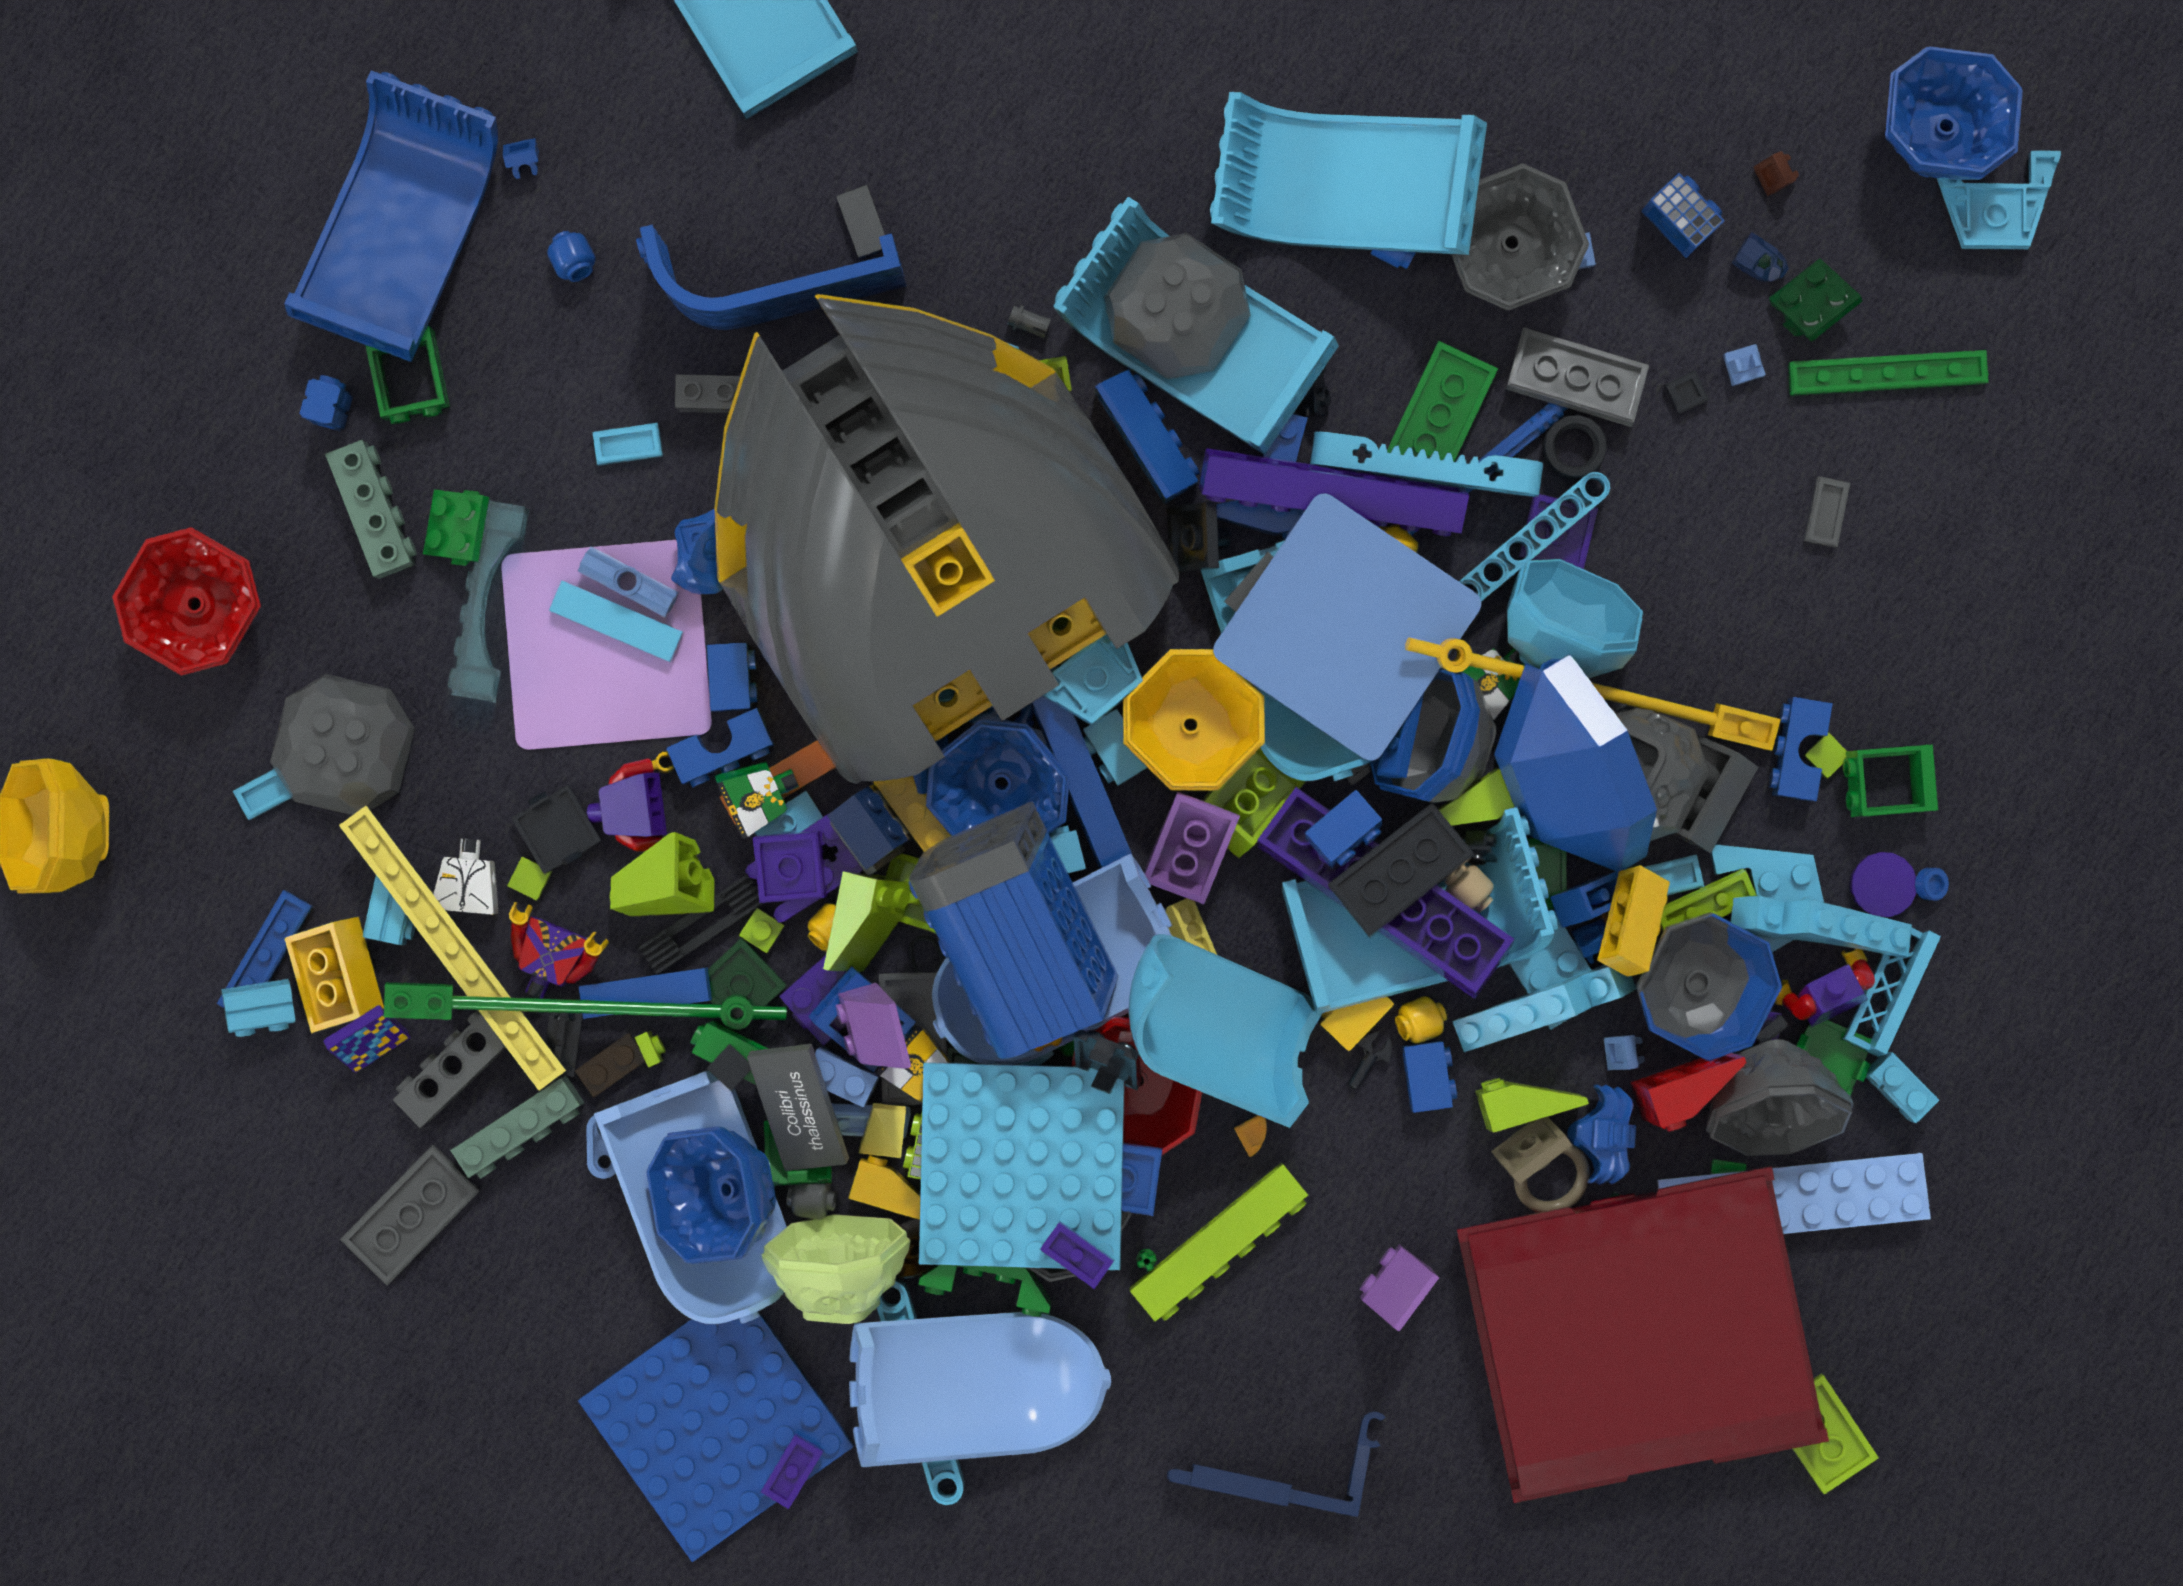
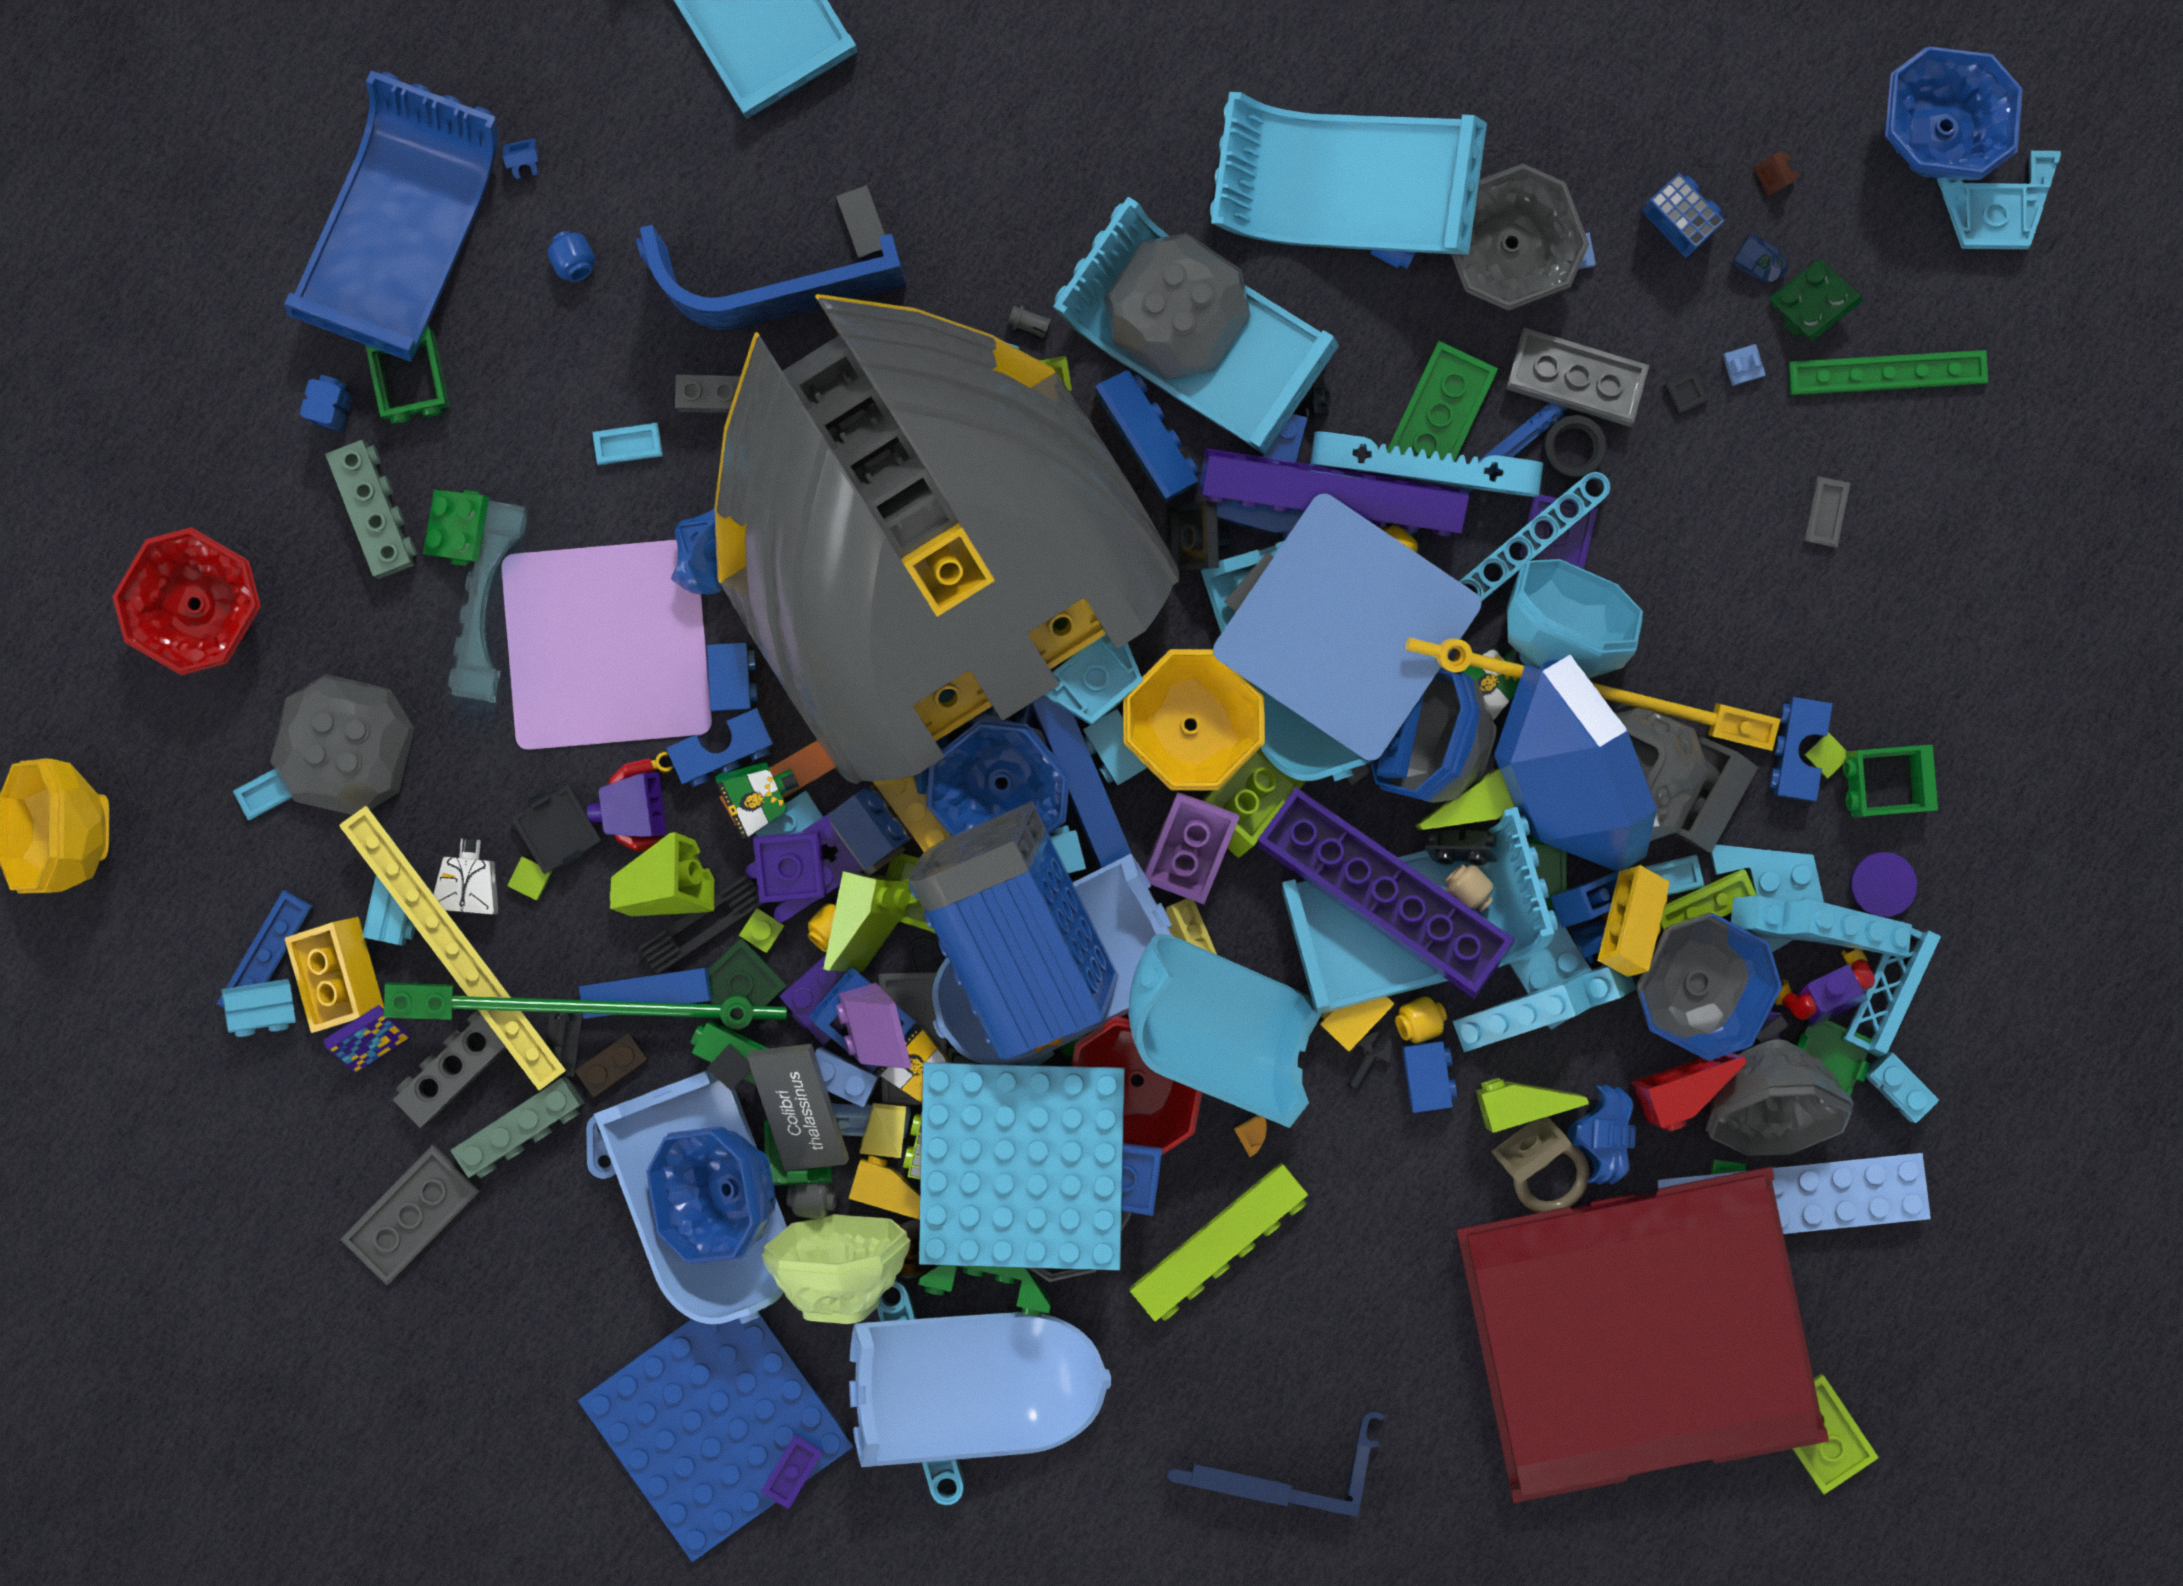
torso [509,902,609,999] -> none
medium azure tile [549,581,684,662] -> none
medium blue piece [578,546,679,618] -> none
lime plate [635,1031,665,1067] -> none
dark purple plate [1039,1221,1114,1289] -> none
black piece [1073,1029,1141,1094] -> none
green piece [1137,1249,1157,1271] -> none
blue brick [1305,790,1382,869] -> none
black tile [1328,803,1474,938] -> none
medium lavender slope [1360,1244,1439,1331] -> none
medium blue tile [1604,1035,1644,1070] -> none
blue tile [1915,867,1949,901] -> none

